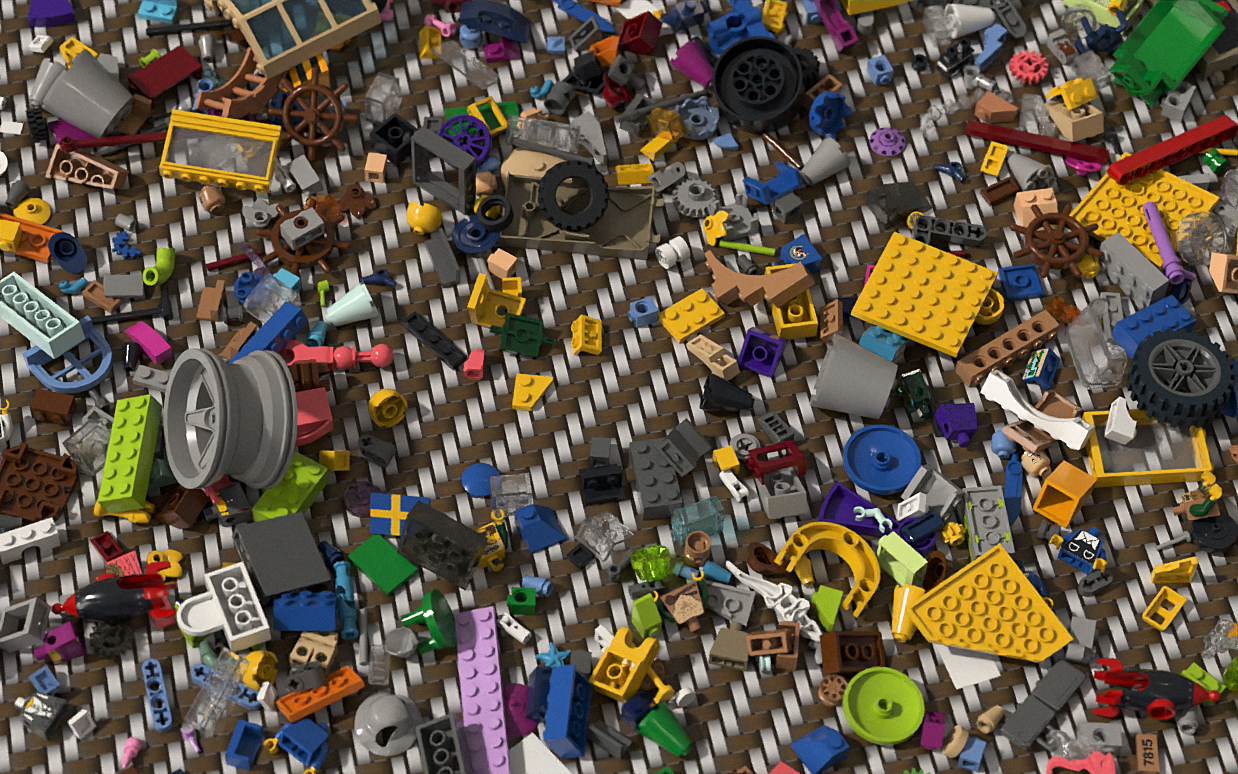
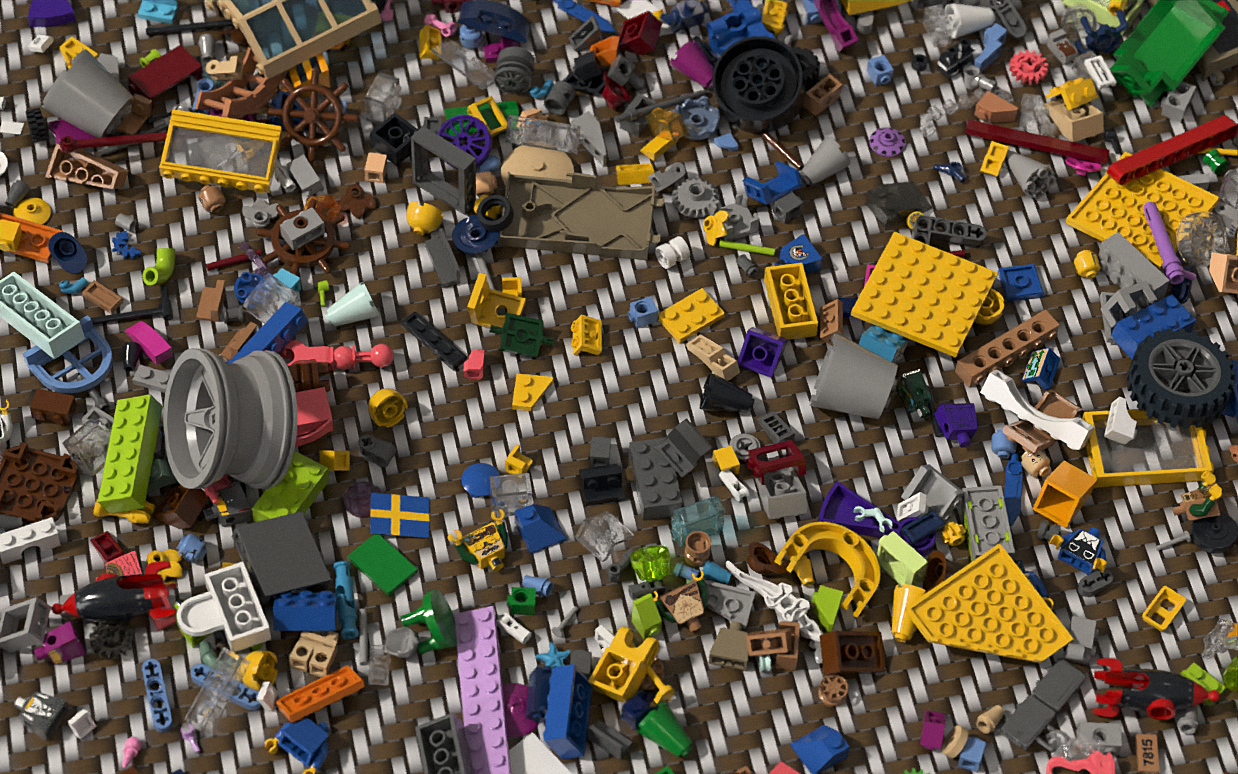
medium blue bracket [28,665,62,696] -> none
light grey cone [29,58,69,109] -> none
light grey slope [103,275,143,298] -> none
blue panel [225,720,264,771] -> none
dark grey piece [285,661,327,692] -> none
medium azure cone [306,321,328,347] -> none
dark blue cone [317,540,344,568] -> none
light grey piece [355,691,423,756] -> none
dark blue animal [360,269,397,288] -> none
clear smoke slope [397,500,488,591] -> none
light nougat brick [487,248,518,279] -> none
dark grey bar [506,134,594,165] -> none
black tyre [537,160,610,231] -> none
medium blue tile [547,37,565,55] -> none
black tile [567,542,595,570] -> none
white tile [674,687,695,707] -> none
medium nougat arch [704,250,815,308] -> none
blue plate [809,91,852,138] -> none
lime dish [842,667,925,745] -> none
blue dish [843,425,921,494] -> none
white sticker [935,644,1001,689] -> none
reddish brown tile [980,176,1021,206] -> none
reddish brown brick [1010,204,1103,278] -> none
light nougat slope [1014,188,1058,232] -> none
clear orange dish [1044,296,1080,324] -> none
clear windscreen [1064,298,1128,389] -> none
yellow wing [1151,557,1198,583] -> none
none -> medium blue head [176,533,207,563]
none -> tan leg [206,56,244,81]
none -> dark grey wheel [494,47,535,94]
none -> yellow panel [505,444,533,479]
none -> light grey pin [552,606,578,637]
none -> white tile [1084,56,1116,90]
none -> light grey panel [1100,281,1157,328]

